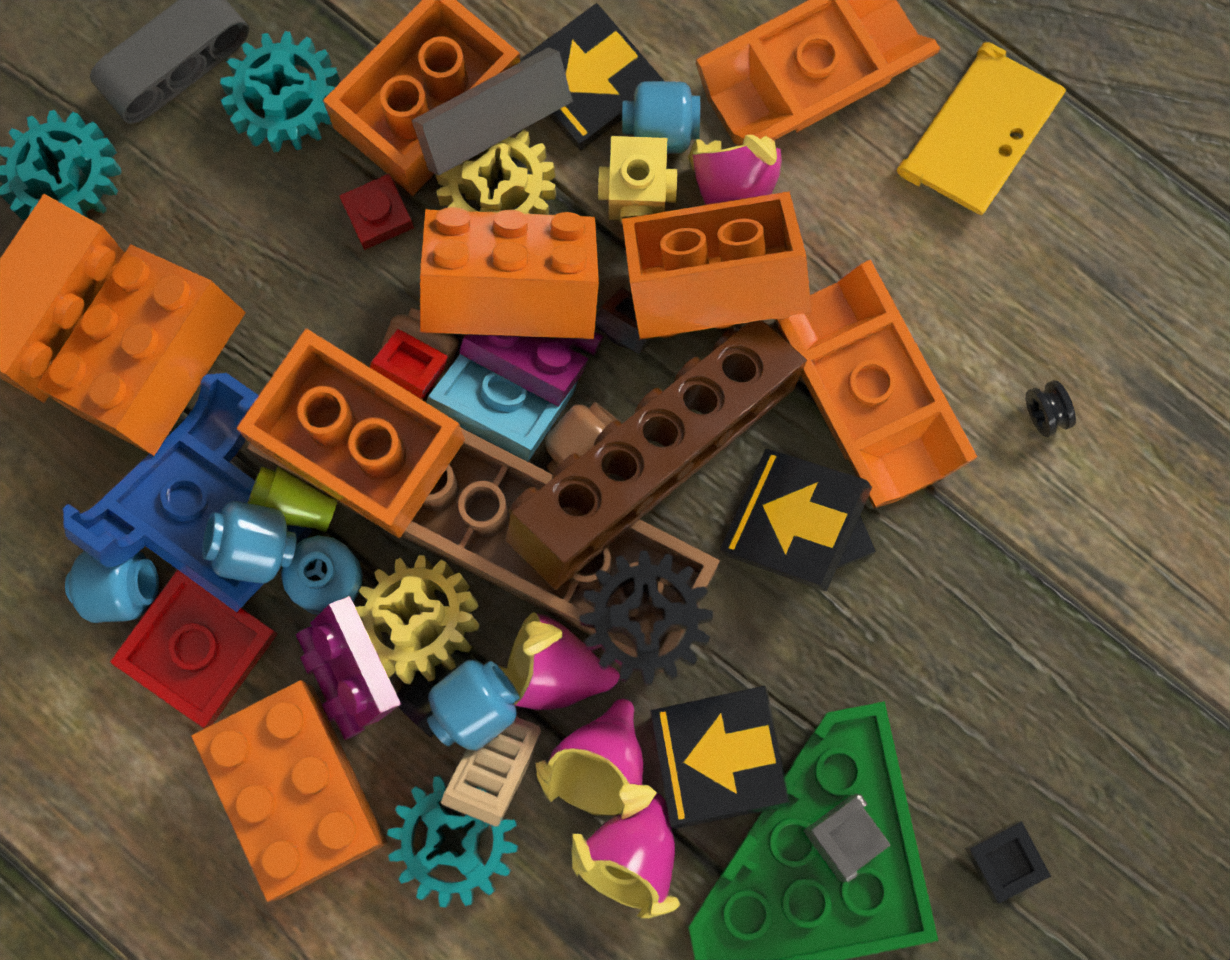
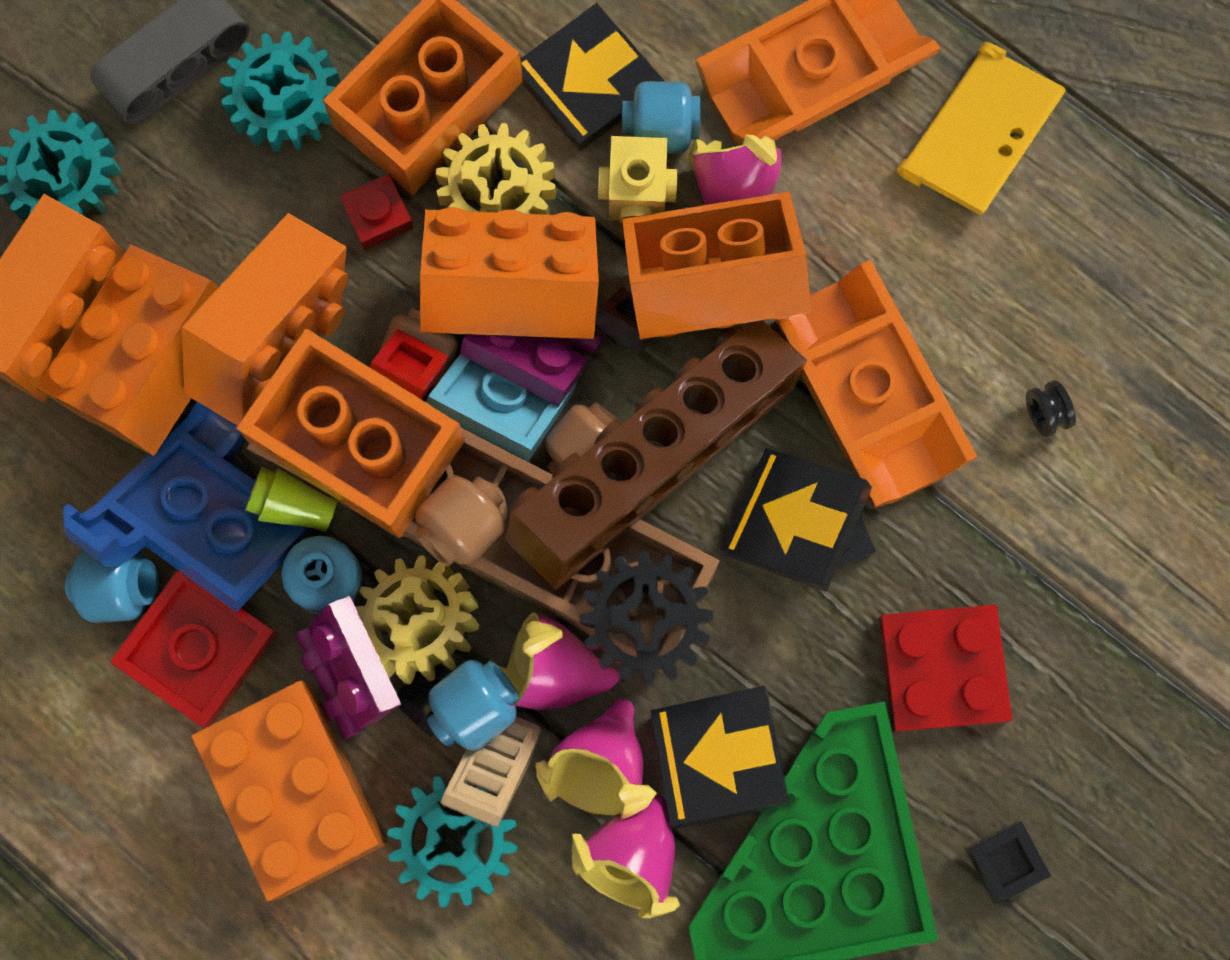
dark azure head [202,501,296,584] -> none
dark grey tile [412,47,573,176] -> none
flat silver panel [803,794,891,882] -> none
none -> orange brick [181,213,348,426]
none -> medium nougat head [414,476,505,566]
none -> red plate [878,605,1013,732]

